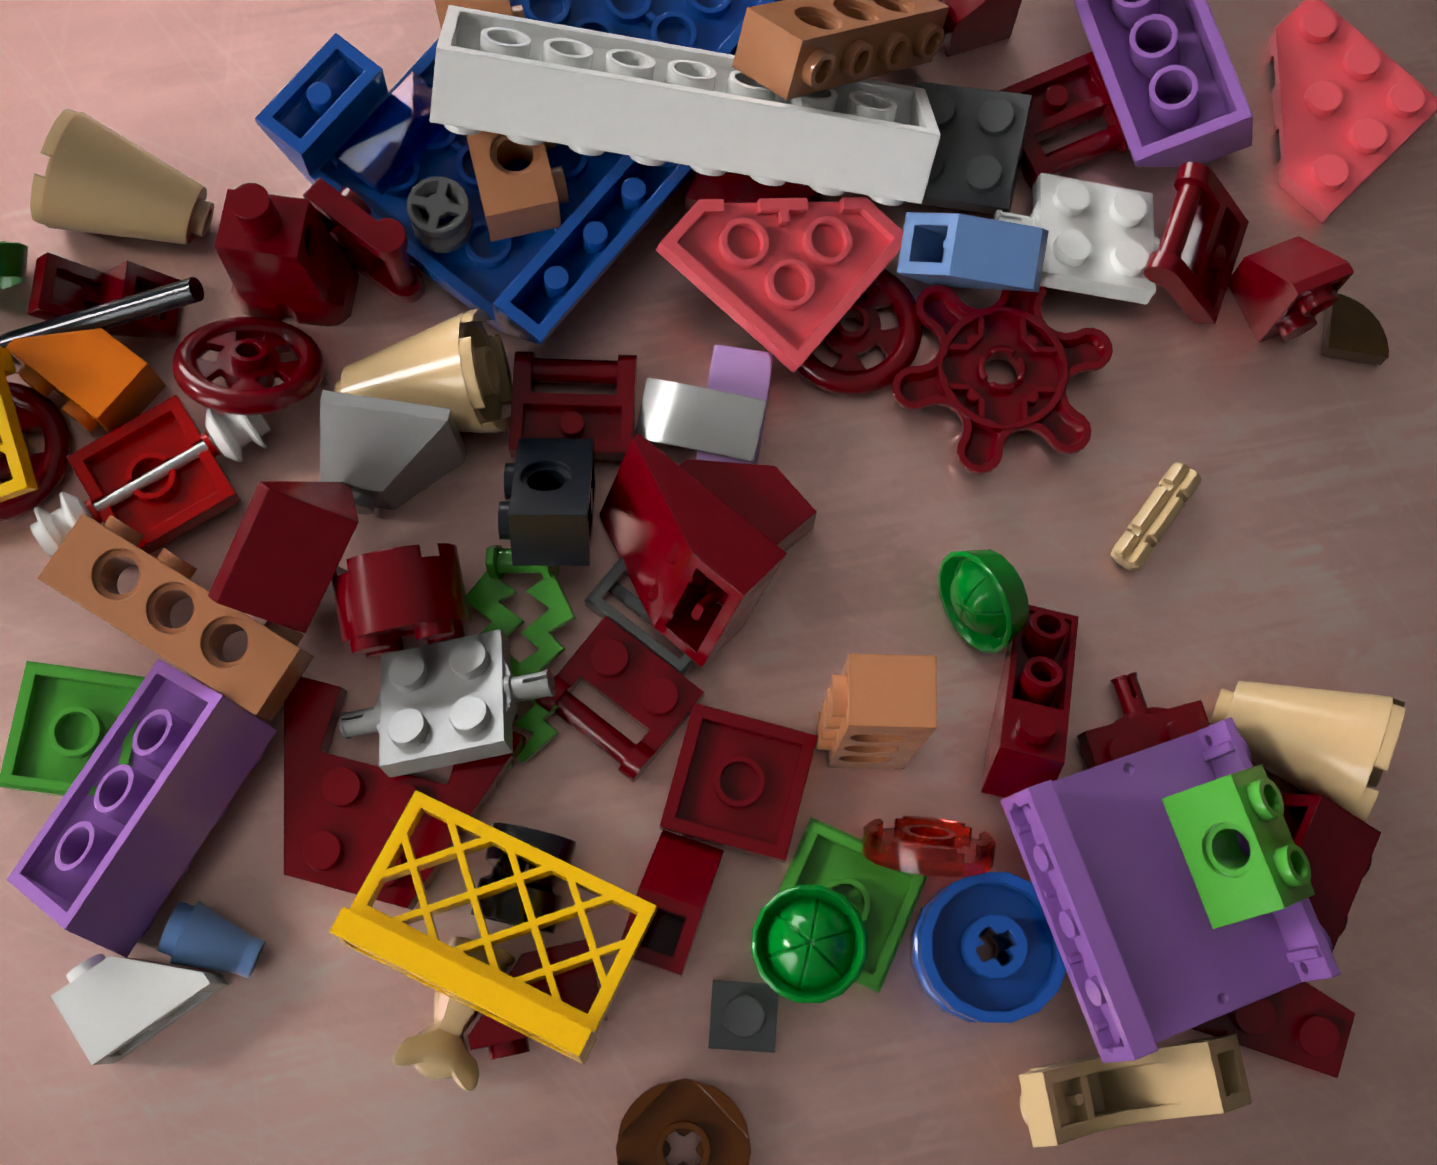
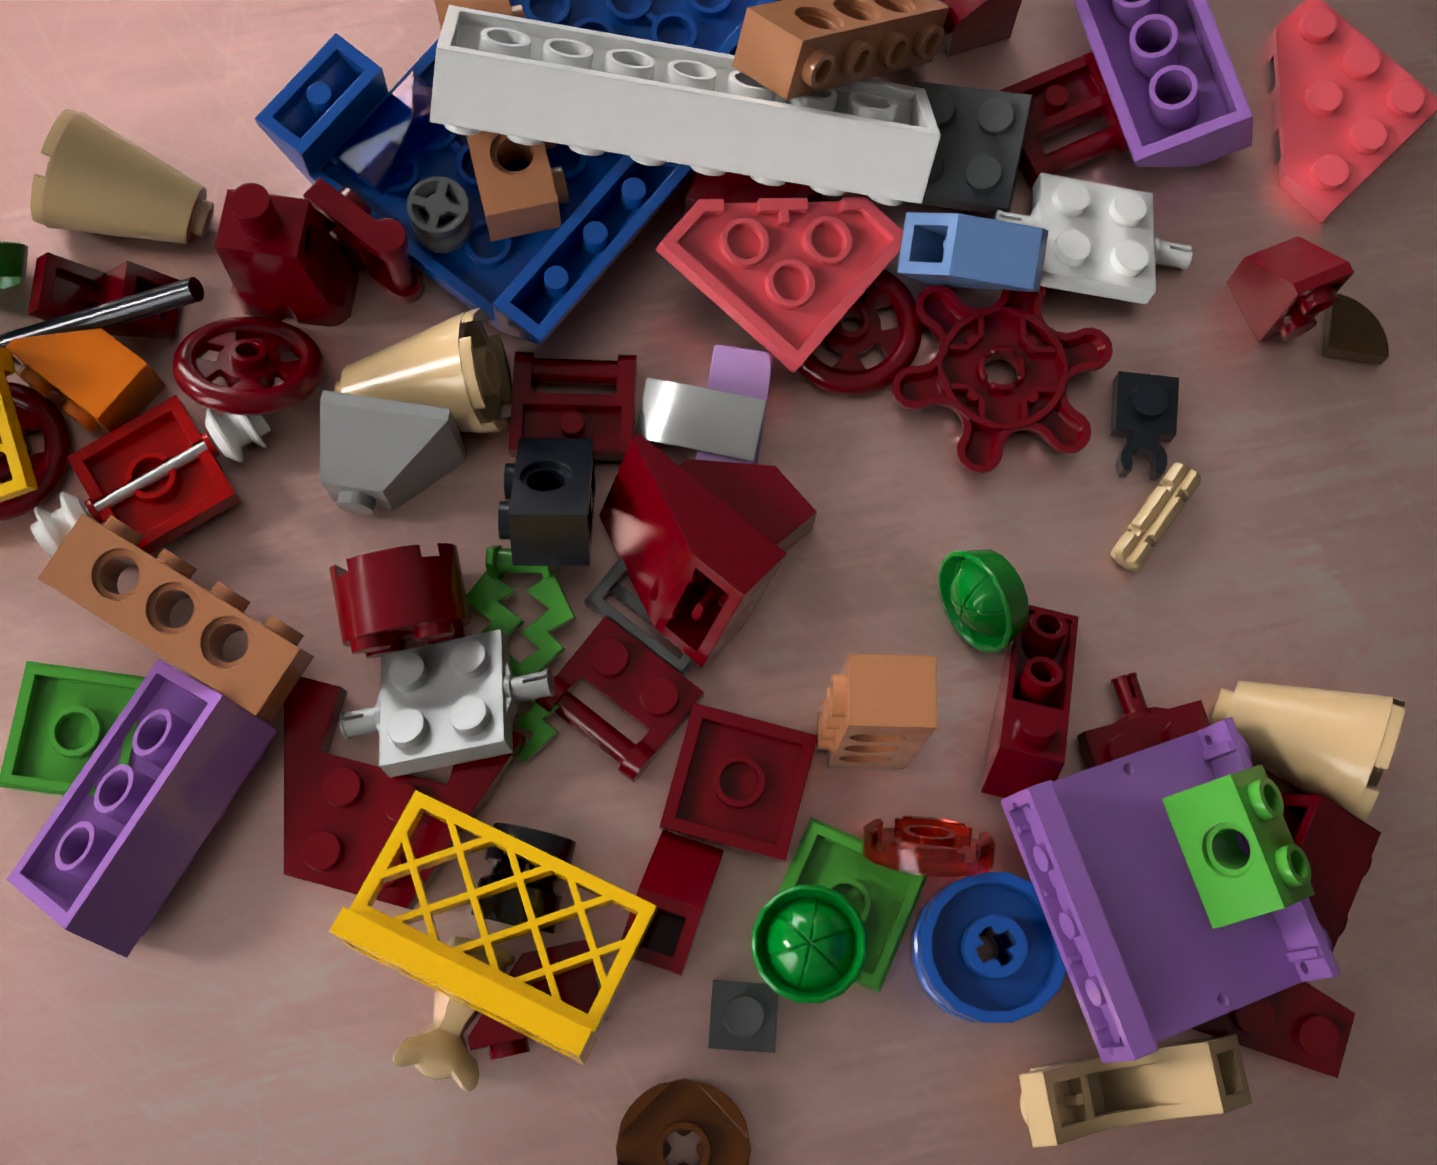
white slope [51,954,228,1065] -> none
medium blue cone [158,901,265,979] -> none
dark red slope [208,481,359,634] -> none
dark red plate [1143,162,1249,324] -> none
none -> black plate [1110,371,1179,481]

